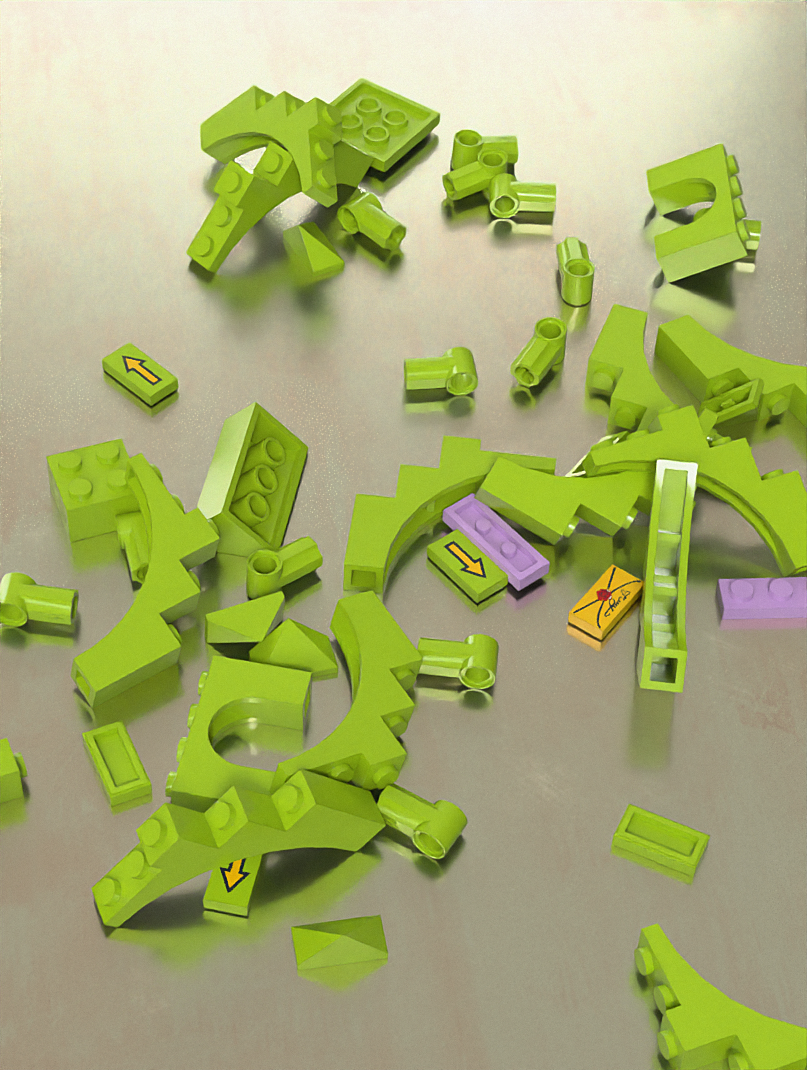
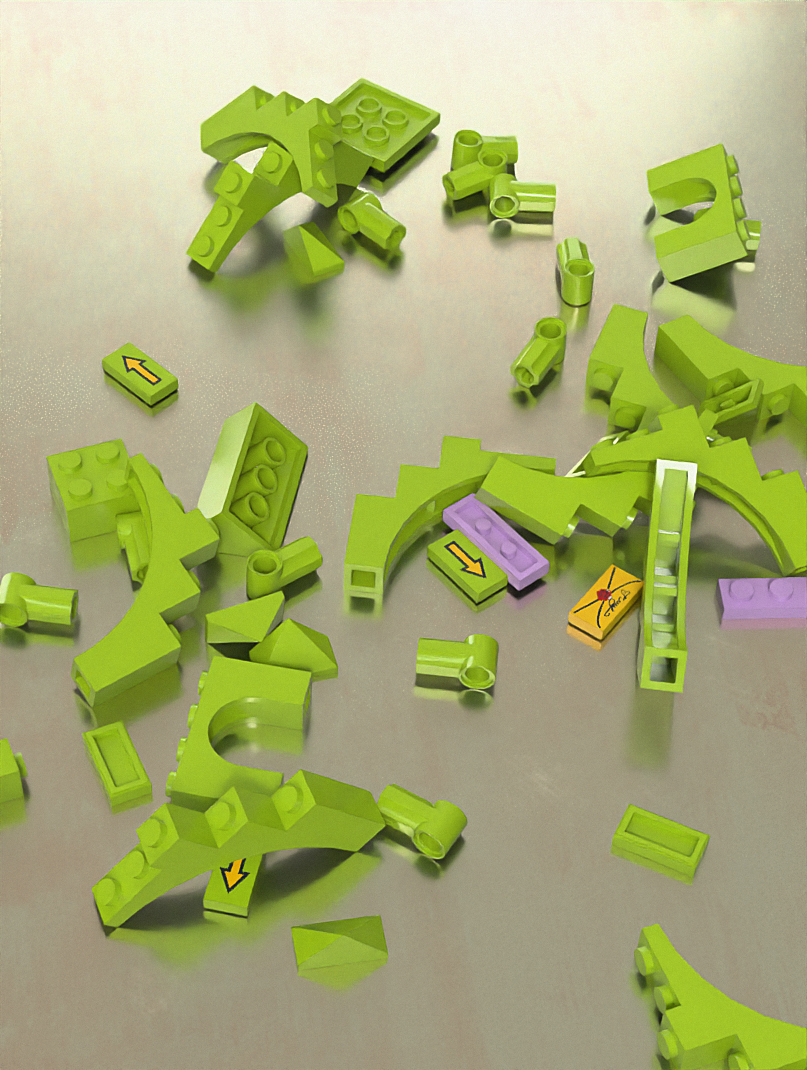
lime arch [269,590,423,795] -> none
lime piece [403,347,478,396] -> none

